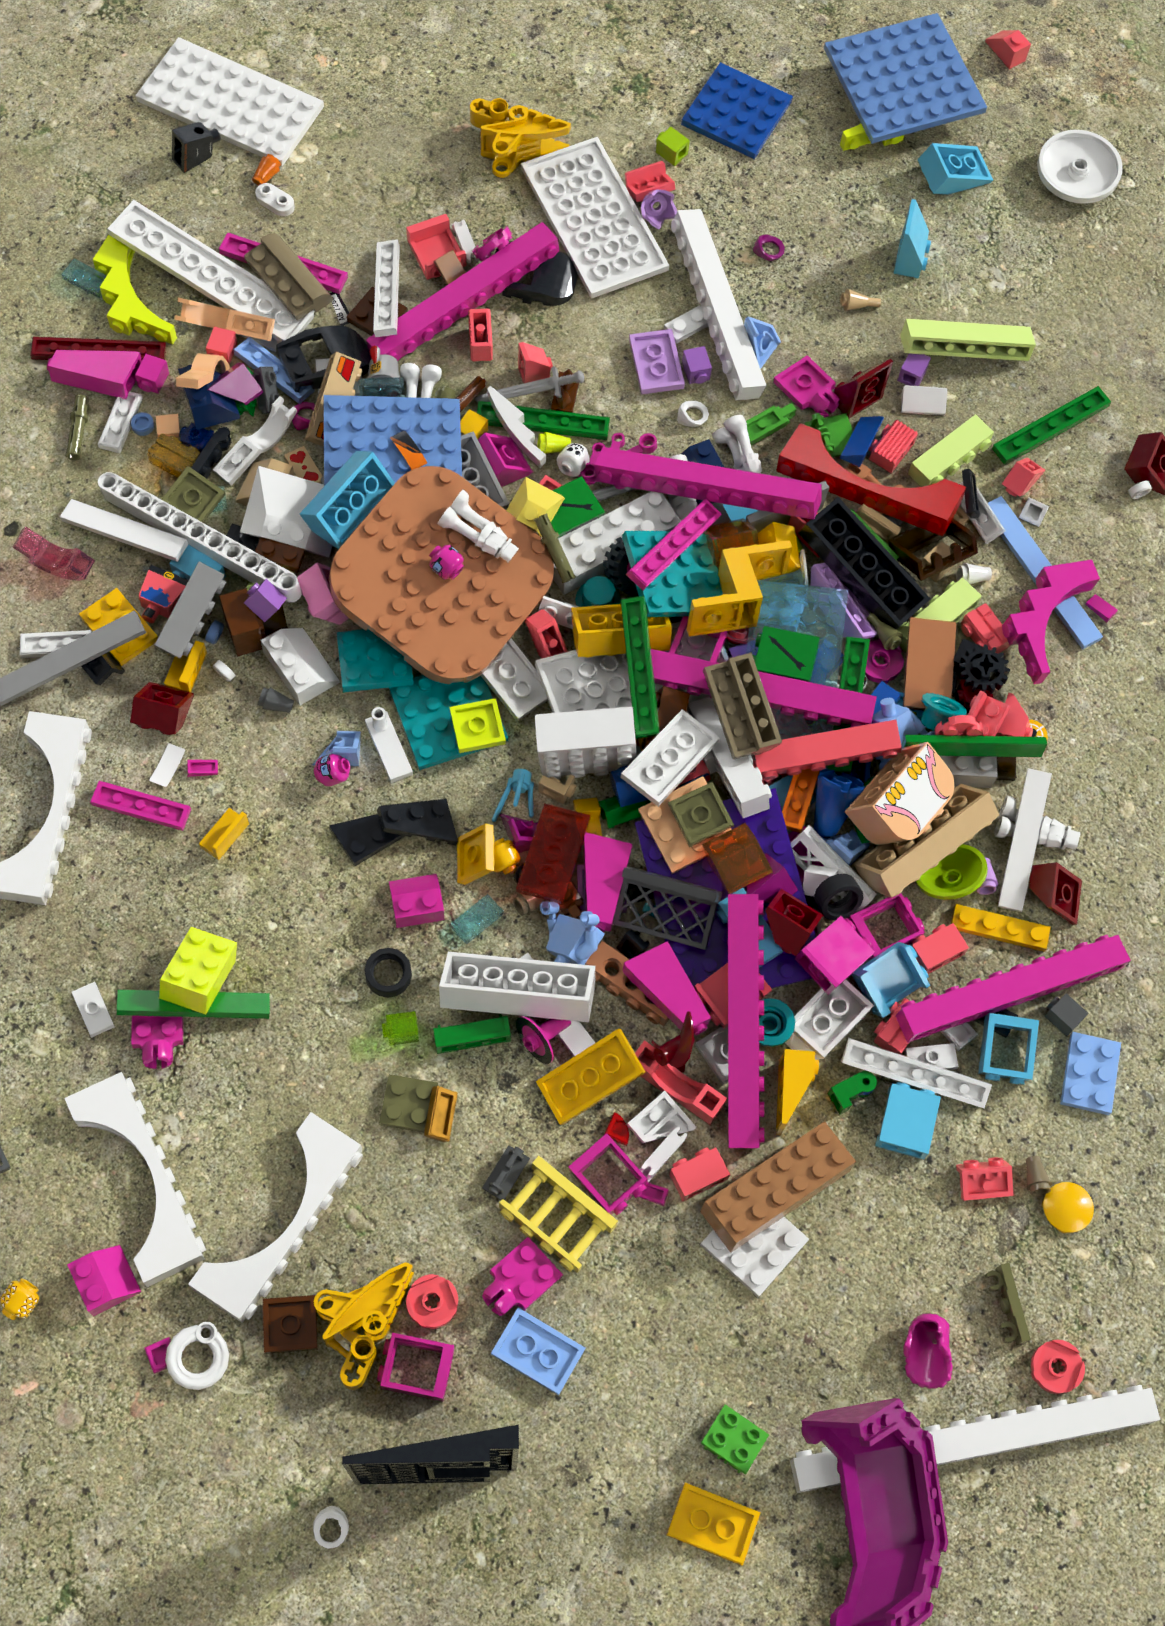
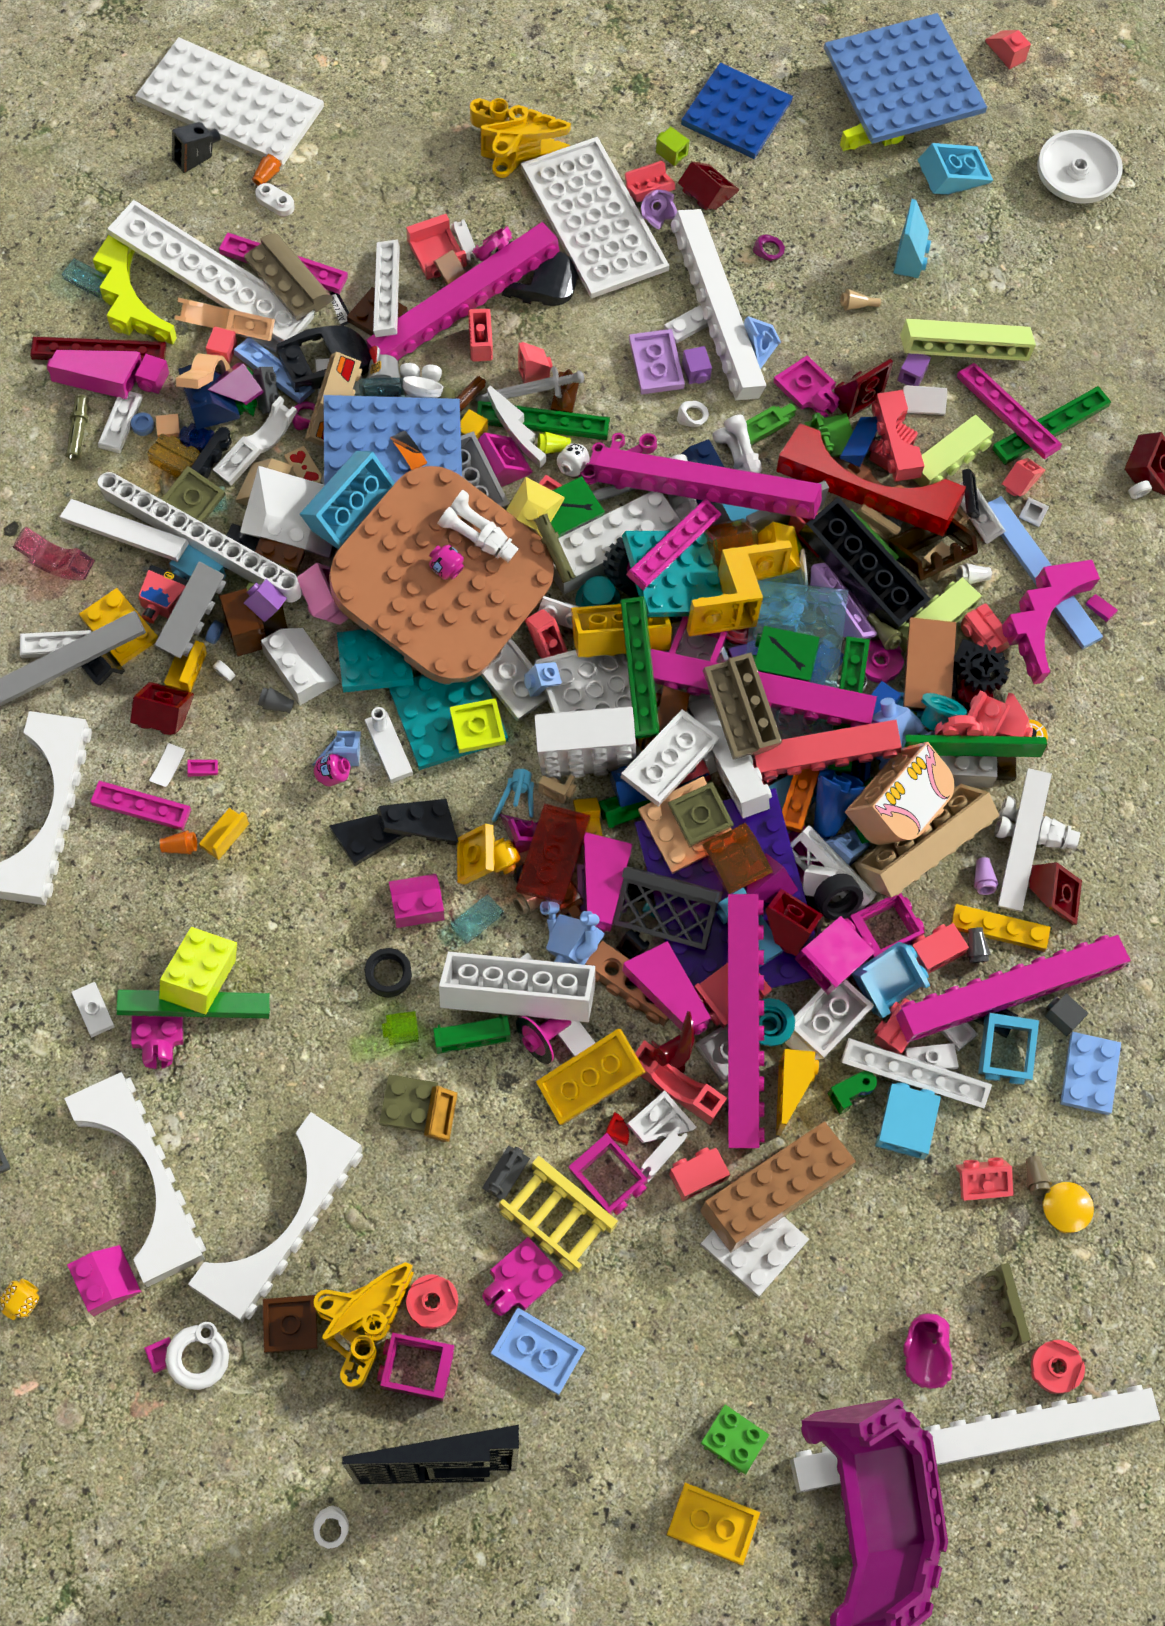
dark pink piece [639,1183,669,1206] -> none
lime dish [916,844,988,900] -> none
none -> orange cone [159,830,197,854]
none -> white piece [403,376,443,398]
none -> light blue bracket [524,662,562,697]
none -> dark red slope [678,161,740,210]
none -> coral arch [872,390,925,482]
none -> dark pink tile [957,363,1062,459]
none -> dark grey cone [967,927,991,963]

